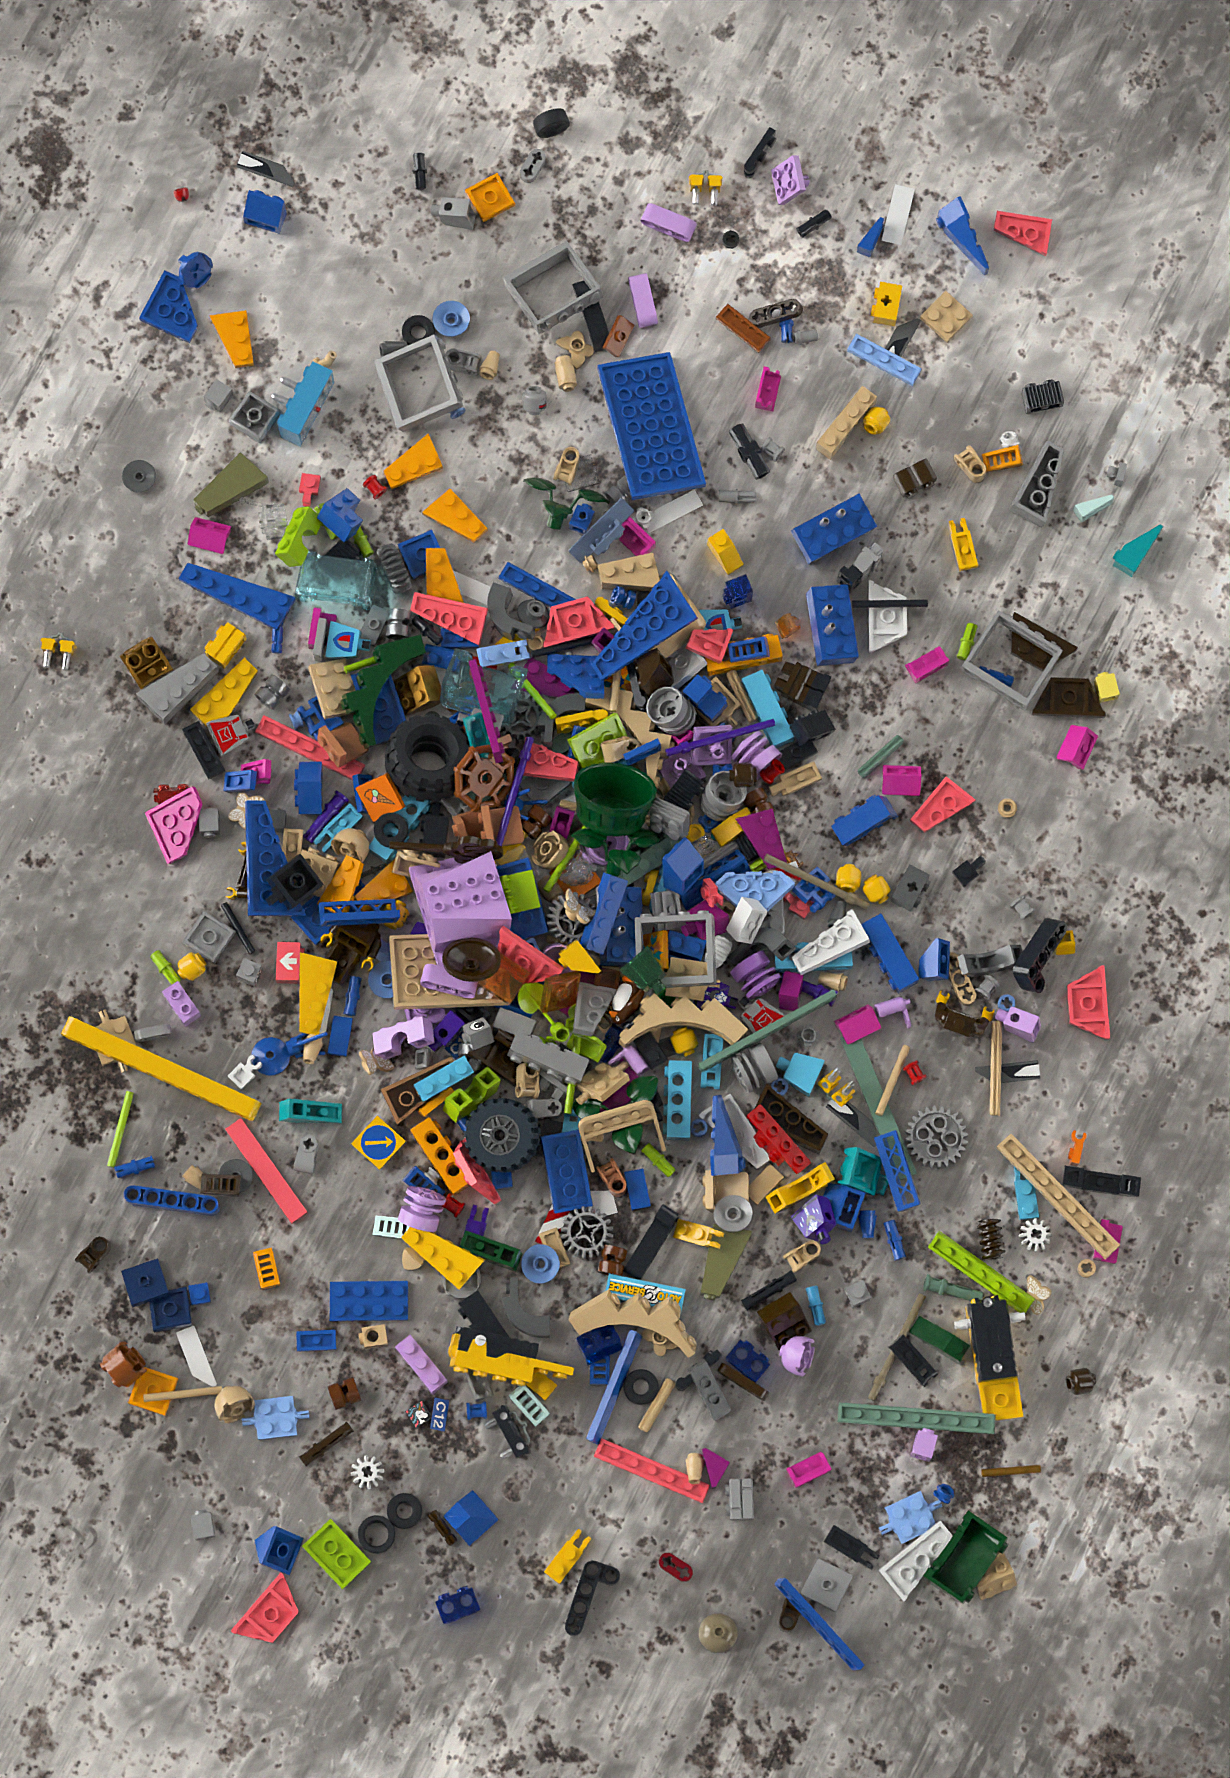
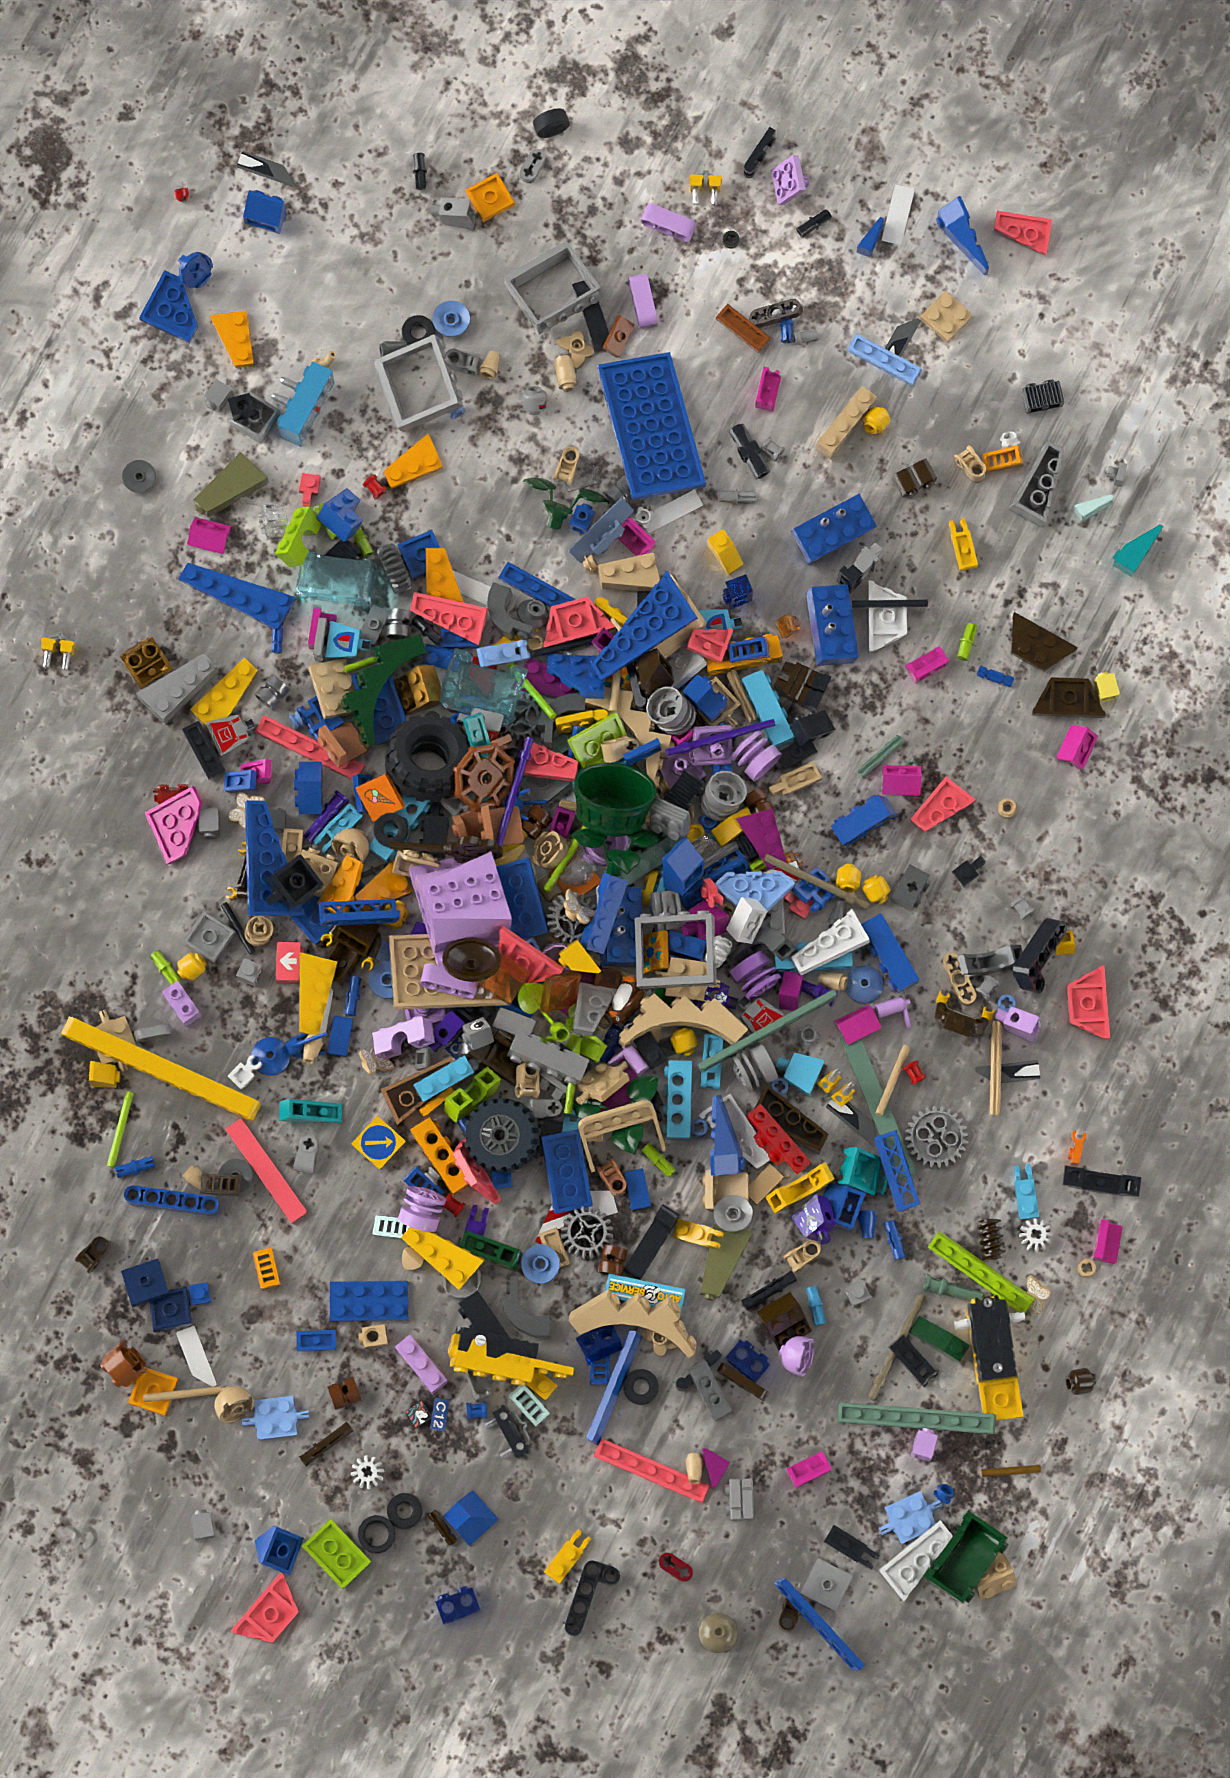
yellow brick [205,622,247,669] -> none
light orange wing [422,489,488,543] -> none
magenta plate [468,659,505,763] -> none
lime hinge [499,870,541,914] -> none
blue wheel [610,586,636,609] -> none
clear green torso [620,946,667,995] -> none
tan axle [638,1378,675,1432] -> none
dark brown head [729,762,757,788] -> none
red bush [760,759,785,784] -> none
yellow brick [870,282,902,326] -> none
blue slope [918,938,950,981] -> none
light grey window [961,610,1063,710] -> none
tan plate [997,1134,1120,1260] -> none
none -> yellow slope [89,1061,120,1088]
none -> black brick [228,393,258,422]
none -> tan wheel [244,916,273,946]
none -> medium blue dish [845,966,883,1004]

